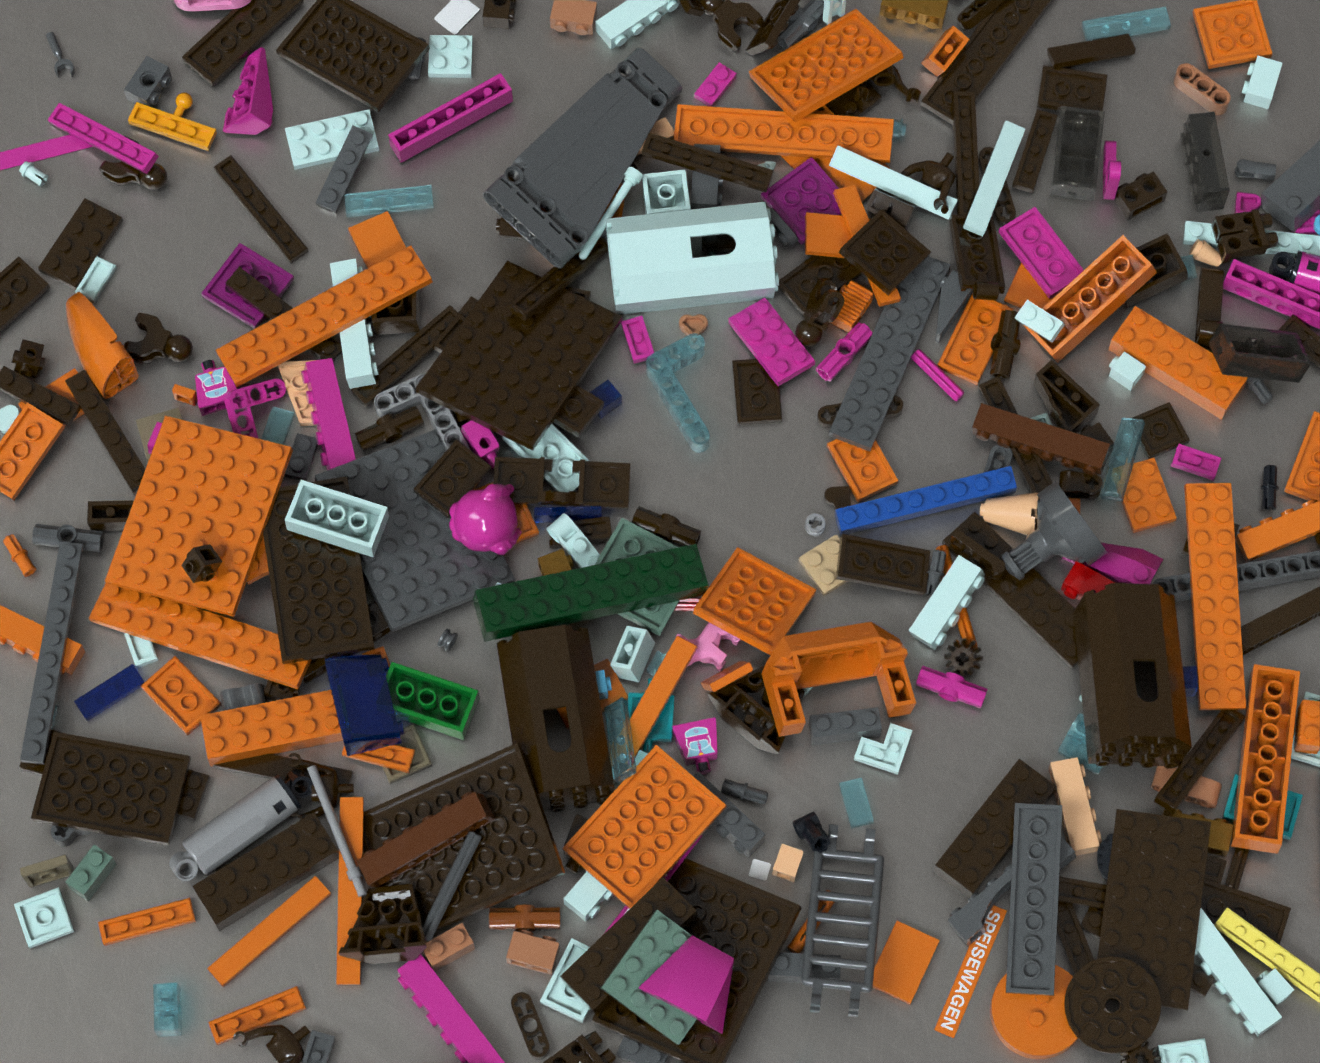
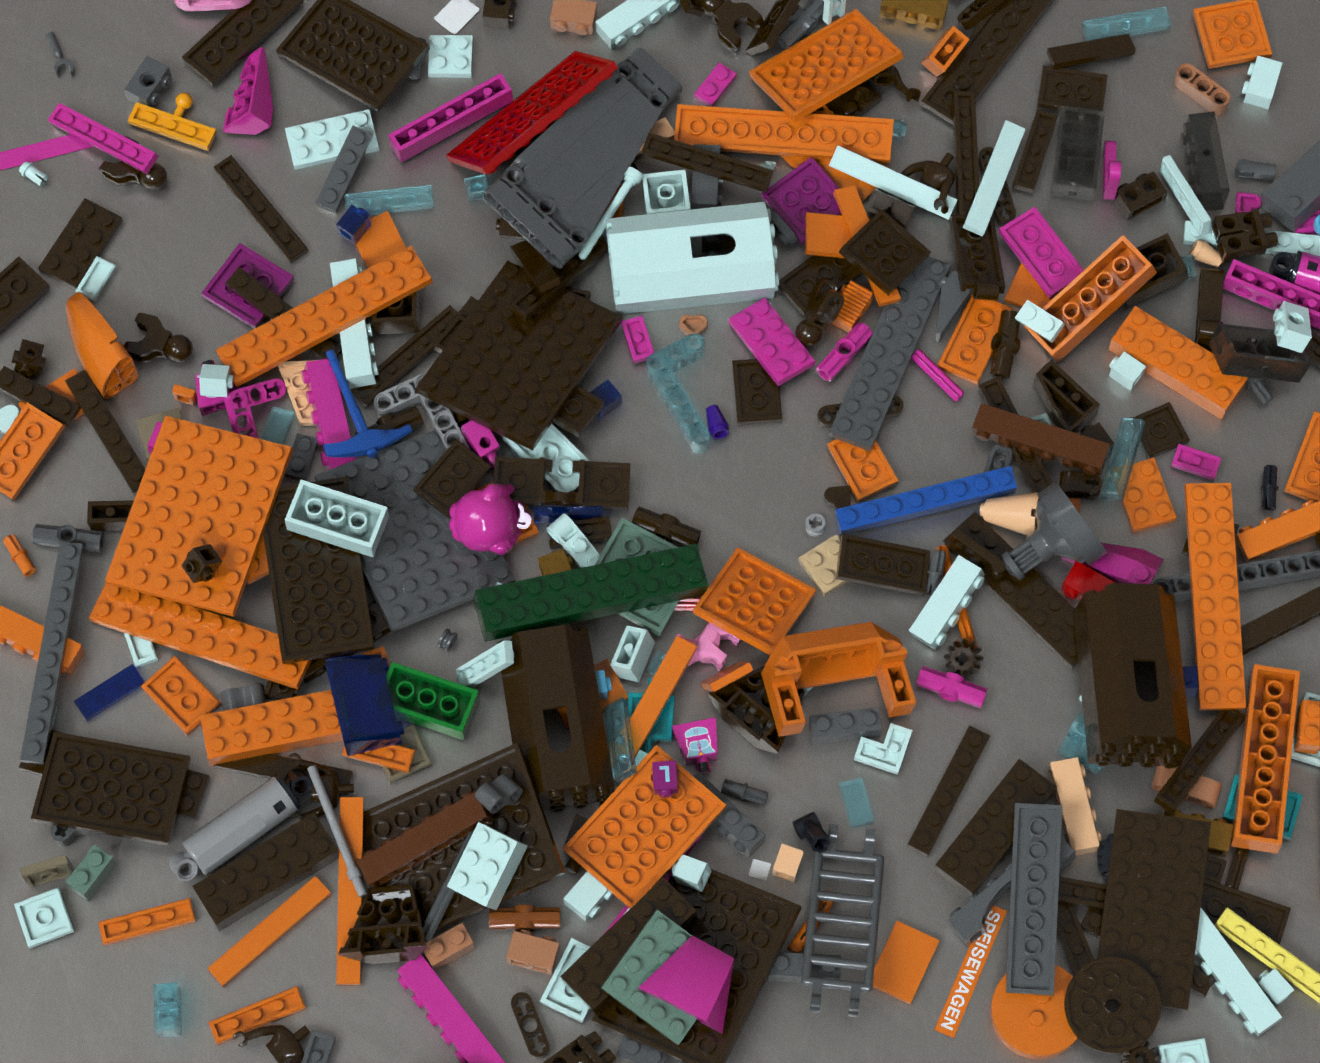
none -> light aqua brick [199,364,234,397]
none -> blue piece [324,350,412,458]
none -> clear blue brick [336,205,371,245]
none -> red plate [446,51,618,175]
none -> light aqua brick [447,822,528,910]
none -> light aqua plate [456,640,514,688]
none -> clear light blue plate [464,174,488,202]
none -> dark grey axle [475,773,523,814]
none -> dark brown tile [510,240,561,292]
none -> tile [513,500,532,529]
none -> magenta brick [652,761,678,798]
none -> light aqua brick [672,854,712,892]
none -> dark purple cone [706,405,730,439]
none -> dark brown plate [907,725,990,857]
none -> light aqua tile [1160,155,1211,235]
none -> light aqua brick [1273,301,1312,353]

